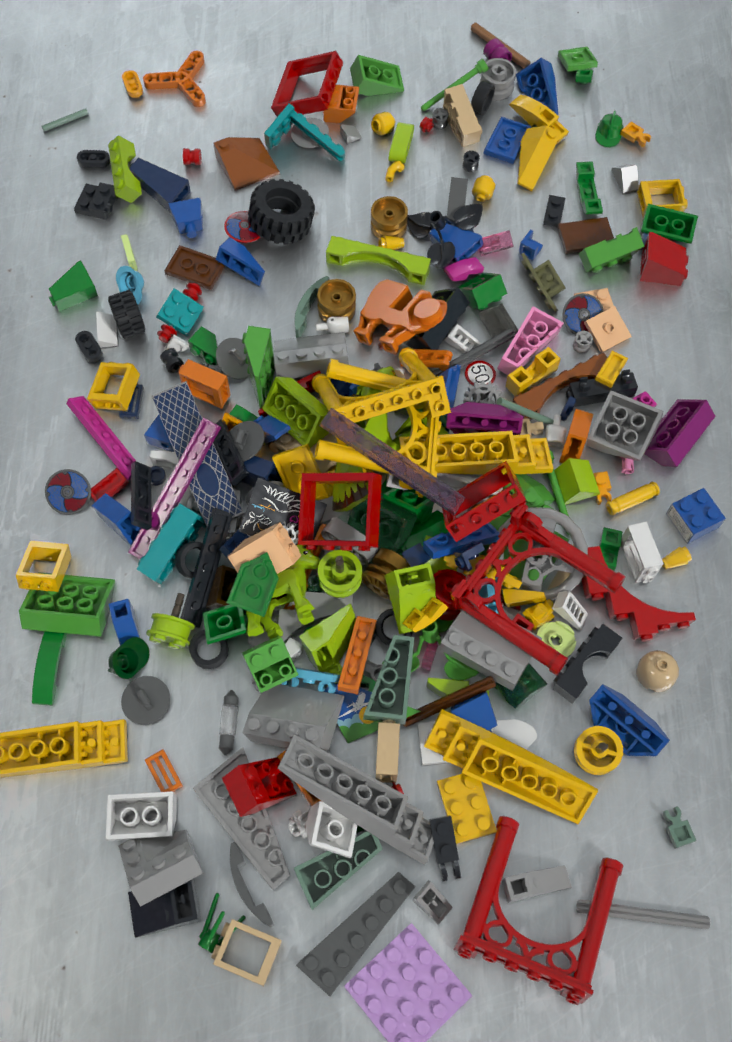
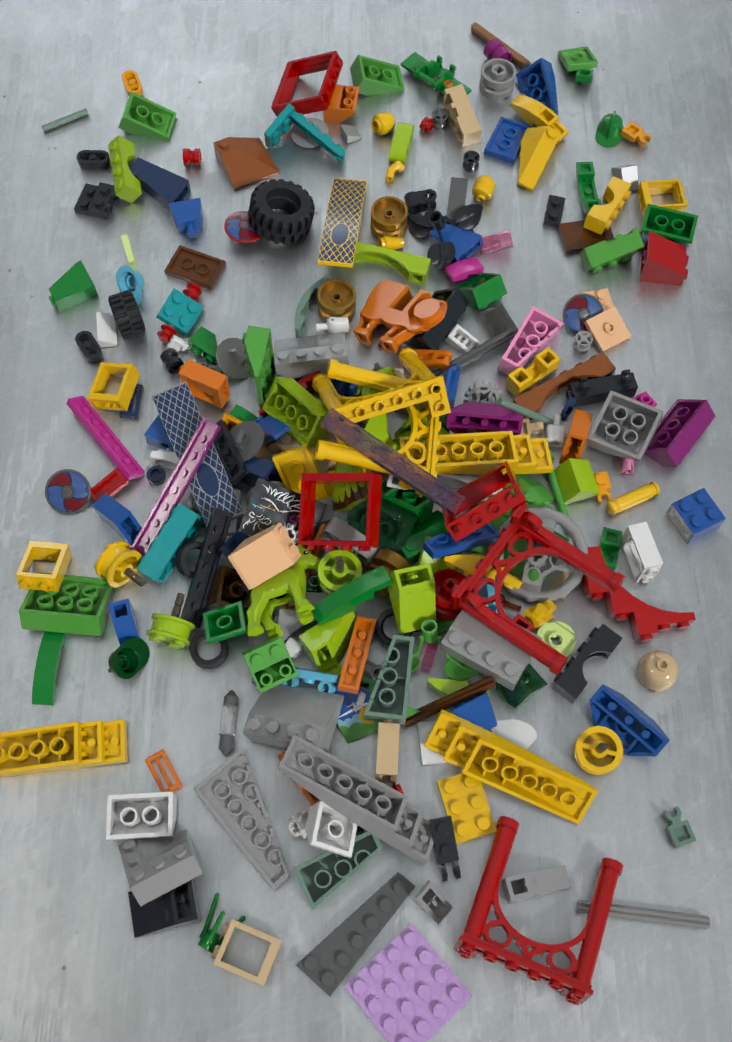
dark grey shield [121,676,170,725] -> none
black plate [131,461,152,530] -> none
orange piece [143,50,206,107] -> none
blue slope [215,237,265,286] -> none
red slope [222,757,297,817] -> none
green tile [227,552,279,617] -> none
dark grey slope [230,842,275,928] -> none
dark blue slope [402,543,432,567] -> none
yellow slope [402,597,448,632] -> none
bright green piece [421,59,489,111] -> none
dark blue bracket [453,541,485,571] -> none
sticker [465,361,496,386] -> none
black tyre [471,81,495,115] -> none
yellow slope [503,588,546,608] -> none
blue panel [518,229,543,261] -> none
olive bracket [521,253,566,313] -> none
white slope [552,591,588,630] -> none
yellow tile [595,350,628,388] -> none
yellow cone [662,546,692,570] -> none
none -> yellow wheel [94,541,147,588]
none -> bright green slope [118,92,177,140]
none -> green slope [312,566,392,625]
none -> slope [317,178,367,268]
none -> green piece [400,52,472,95]
none -> black piece [404,189,437,215]
none -> yellow arch [583,176,631,235]

